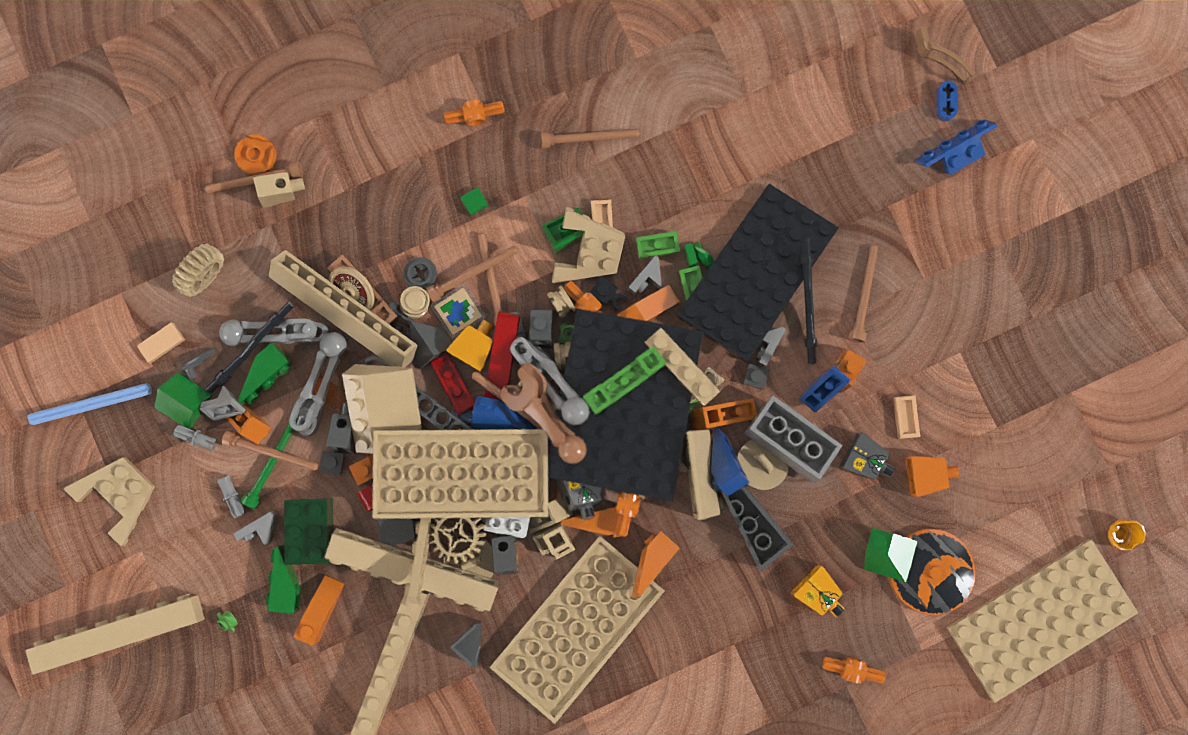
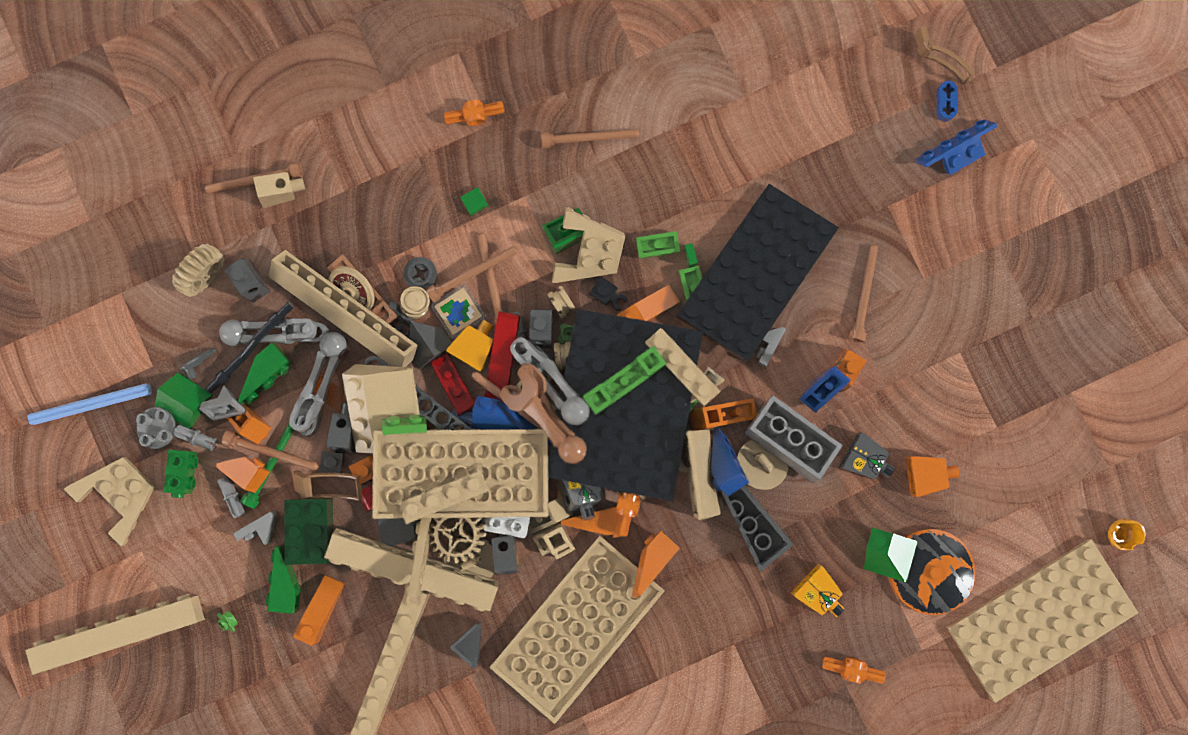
light nougat tile [137,322,185,363] -> none
orange tile [234,134,276,175] -> none
orange axle [563,281,604,314] -> none
light nougat tile [591,199,613,228] -> none
light grey slope [628,255,661,295] -> none
green bar [693,242,715,268] -> none
dark grey plate [743,364,769,390] -> none
black bar [800,238,818,364] -> none
light nougat tile [893,395,920,439] -> none
none -> light grey dish [136,407,176,449]
none -> green brick [163,450,198,498]
none -> orange slope [215,457,270,493]
none -> dark grey torso [225,258,271,303]
none -> medium nougat piece [292,470,362,501]
none -> bright green plate [382,415,427,435]
none -> tan plate [398,471,489,524]

